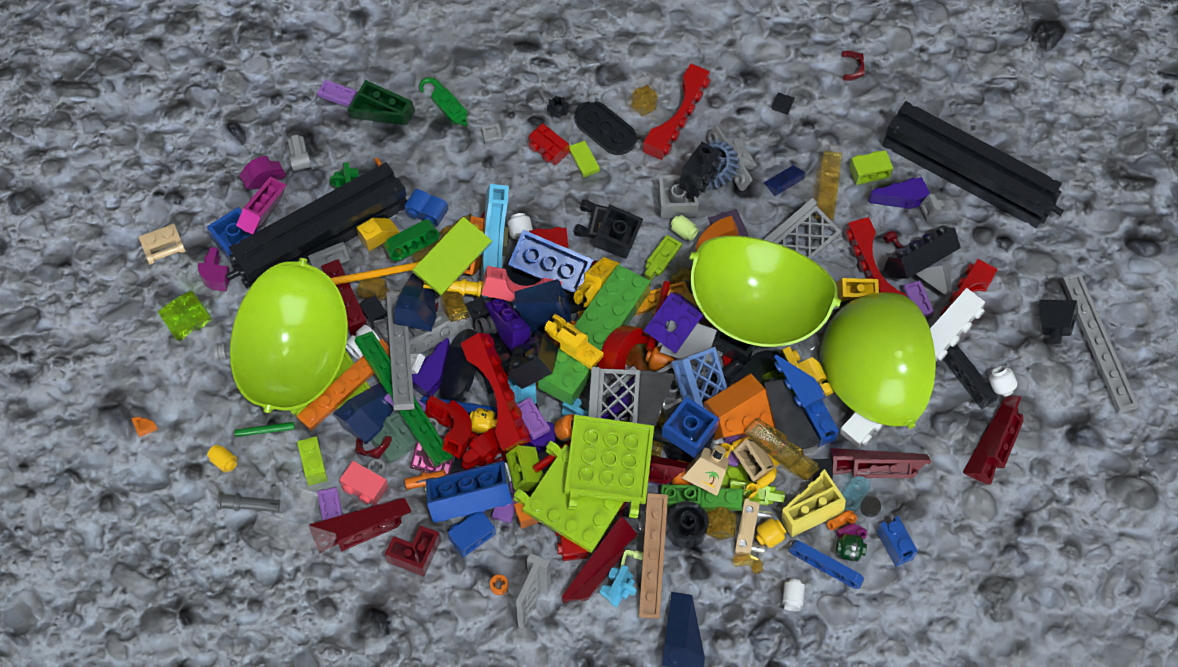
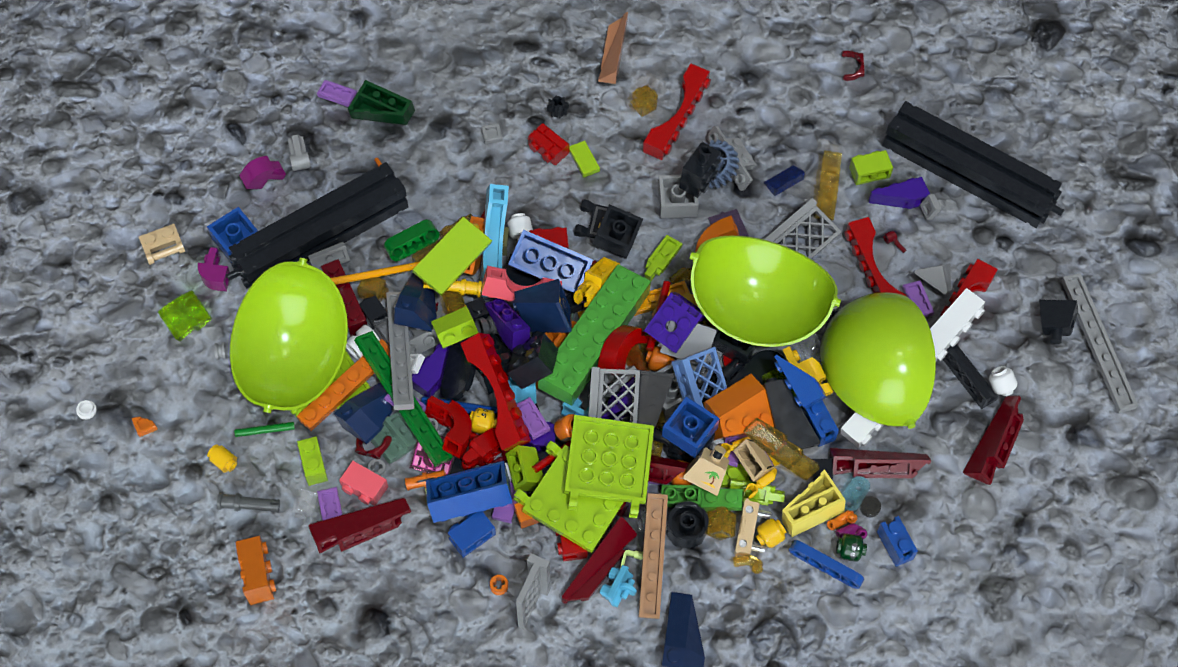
dark pink brick [236,176,287,234] -> none
clear bracket [253,512,337,556] -> none
green hips [329,162,359,189] -> none
yellow slope [357,218,400,251] -> none
dark red brick [385,525,441,577] -> none
blue brick [404,189,449,226] -> none
green plate [419,77,468,127] -> none
yellow plate [545,314,604,370] -> none
black tile [575,101,636,155] -> none
yellowish green brick [671,215,699,241] -> none
black tile [772,92,795,115] -> none
white brick [782,579,805,611] -> none
yellow slope [835,278,879,302] -> none
black wedge [882,225,961,279] -> none
none -> white plate [76,400,97,420]
none -> orange wedge [236,536,277,605]
none -> lime brick [431,306,478,348]
none -> nougat wedge [598,12,628,84]

